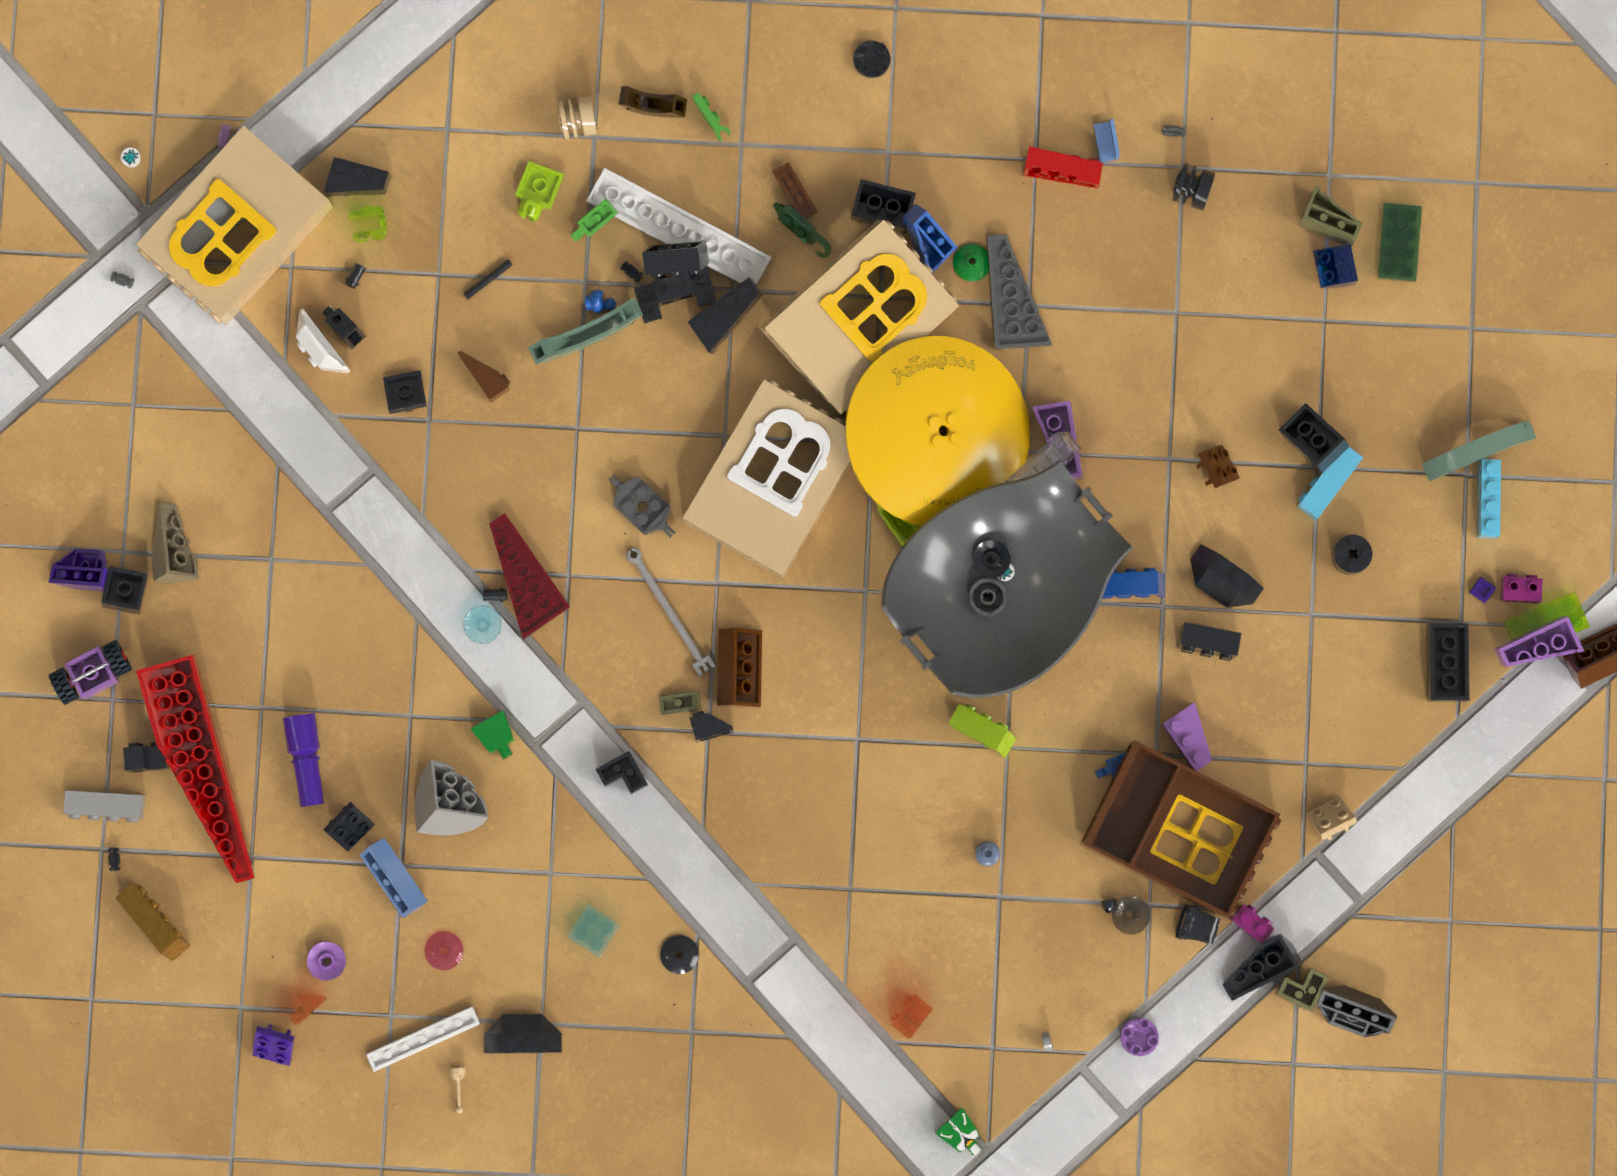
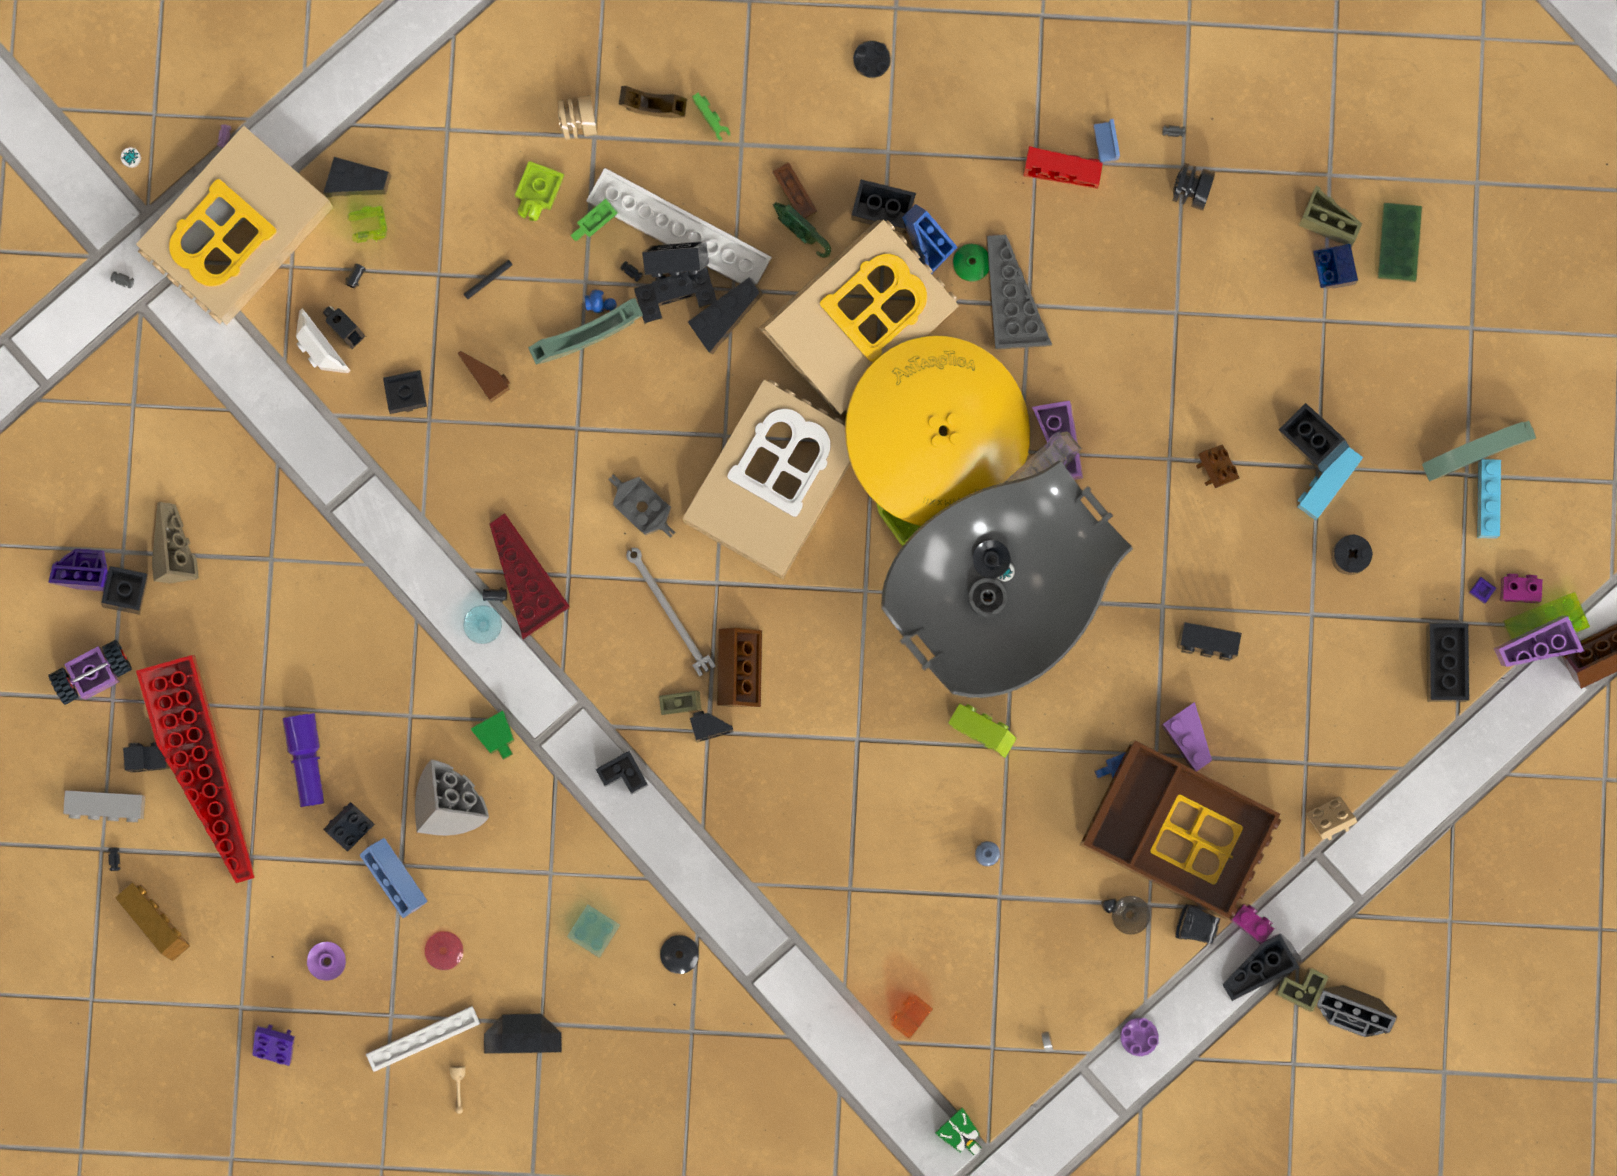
clear orange slope [291,994,327,1025] -> none
blue wedge [1102,568,1165,599] -> none
black wedge [1190,544,1264,608] -> none

